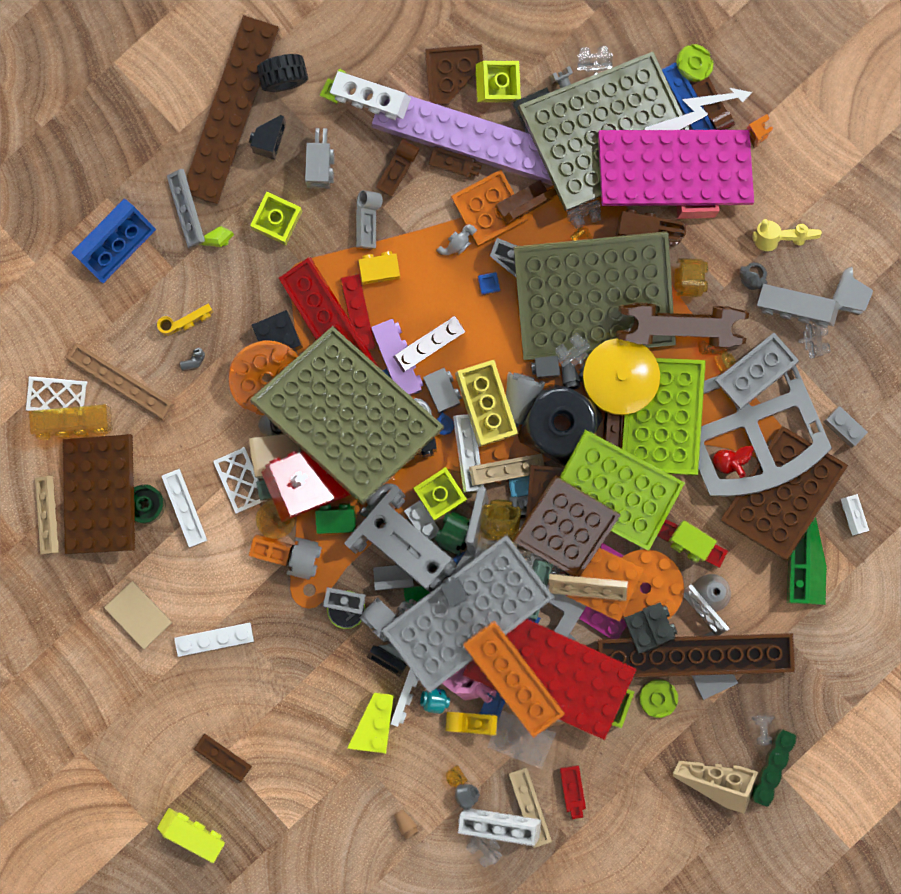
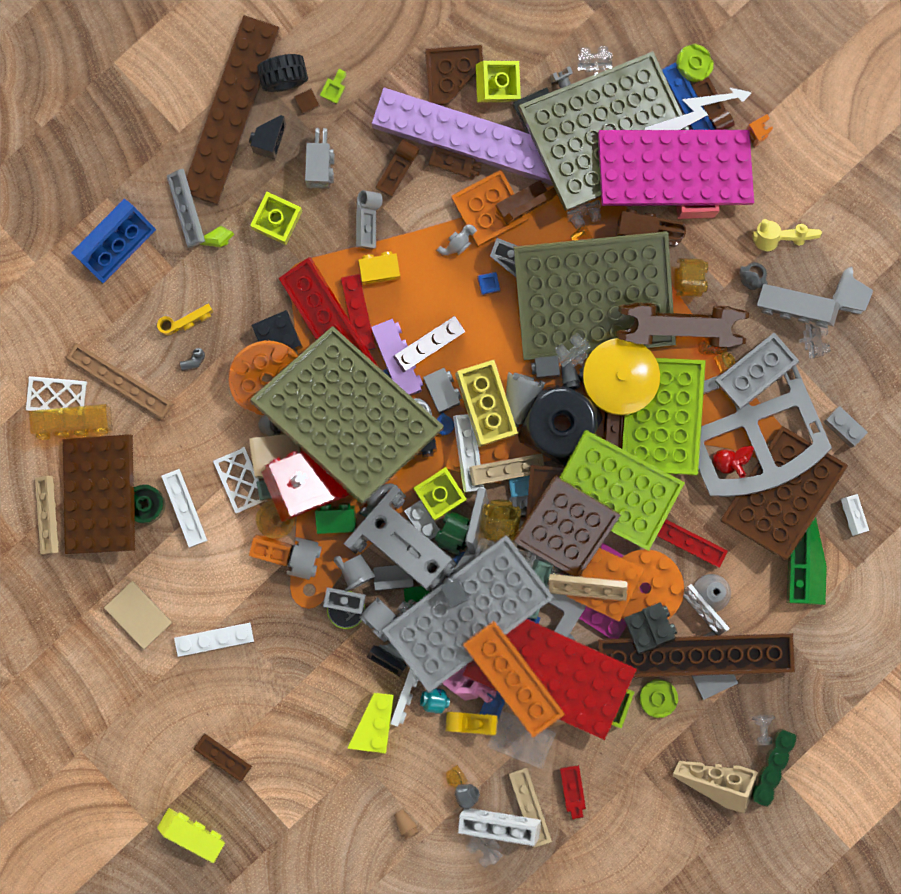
white brick [330,71,411,120] -> none
lime brick [668,520,717,563] -> none
none -> reddish brown tile [294,89,320,114]
none -> light grey hat [333,555,375,591]

